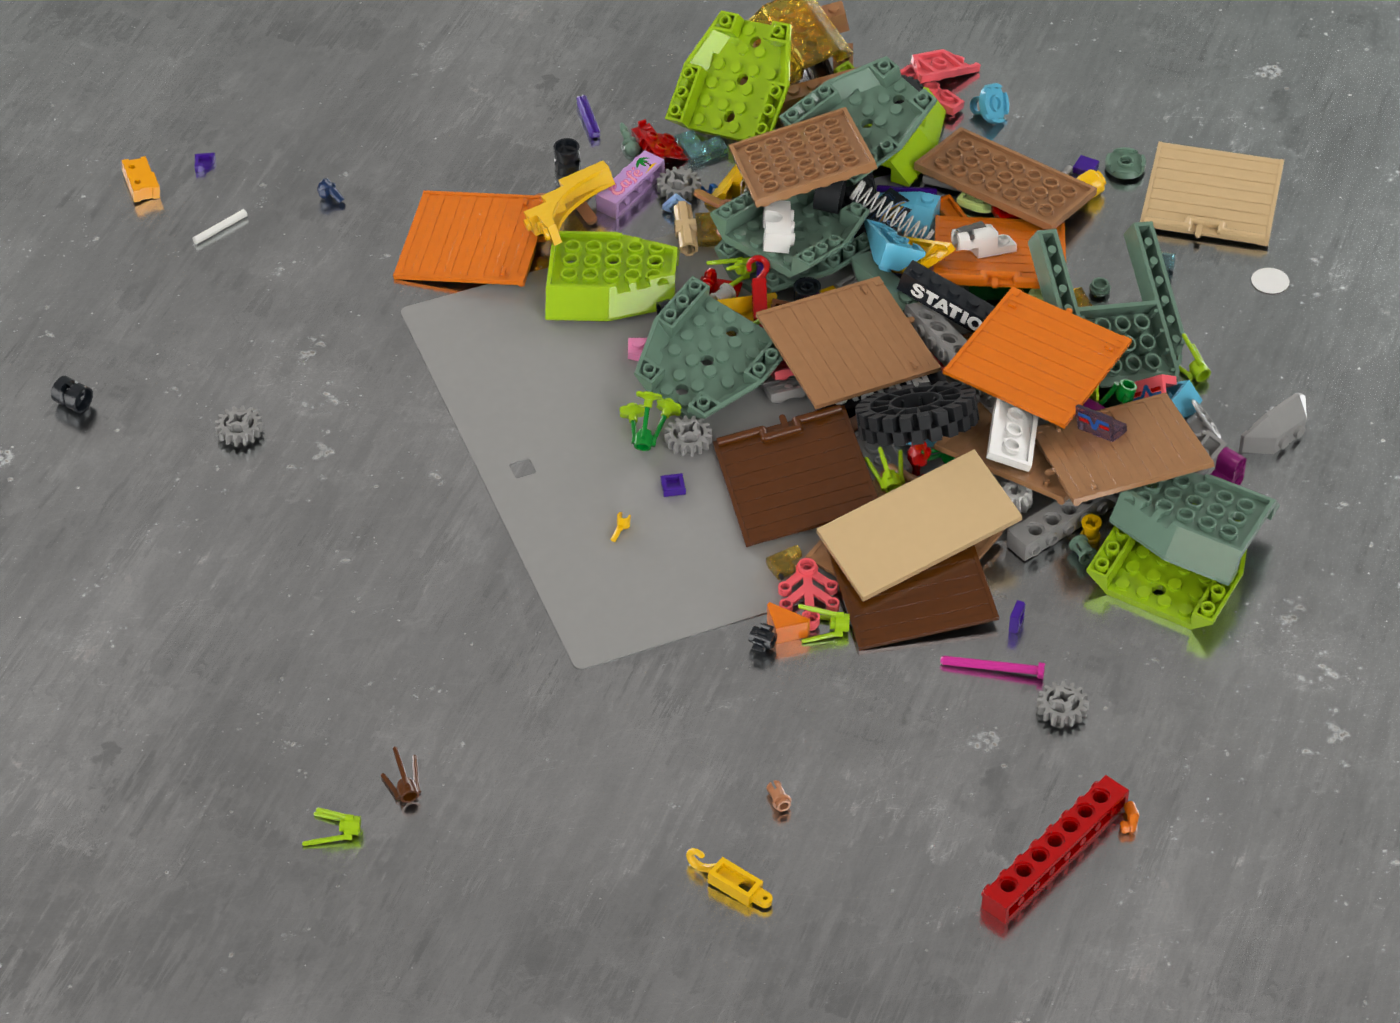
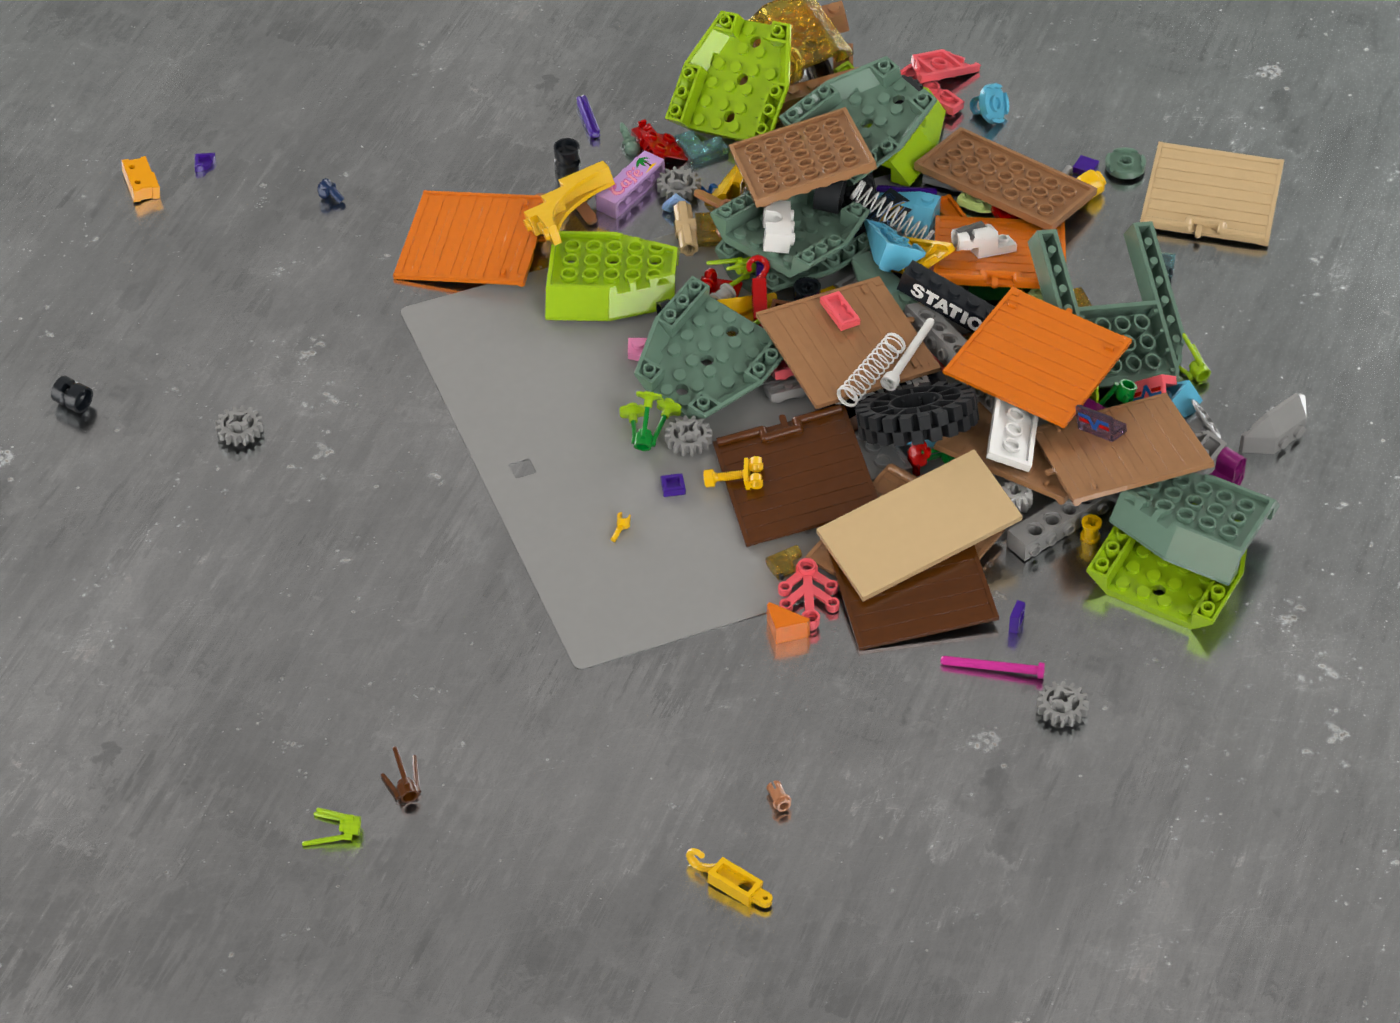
white bar [192,209,248,245] -> none
black gear [749,623,777,652] -> none
lime plant [798,604,850,643] -> none
lime plant [864,446,905,493] -> none
red brick [981,775,1129,924] -> none
sand green bush [1069,534,1097,565] -> none
sand green plate [1089,277,1111,297] -> none
orange arm [1119,801,1140,835] -> none
white sticker [1251,268,1290,294] -> none
none -> yellow bar [703,456,763,490]
none -> coral plate [820,291,861,331]
none -> white piece [837,333,906,407]
none -> white piece [880,318,935,391]

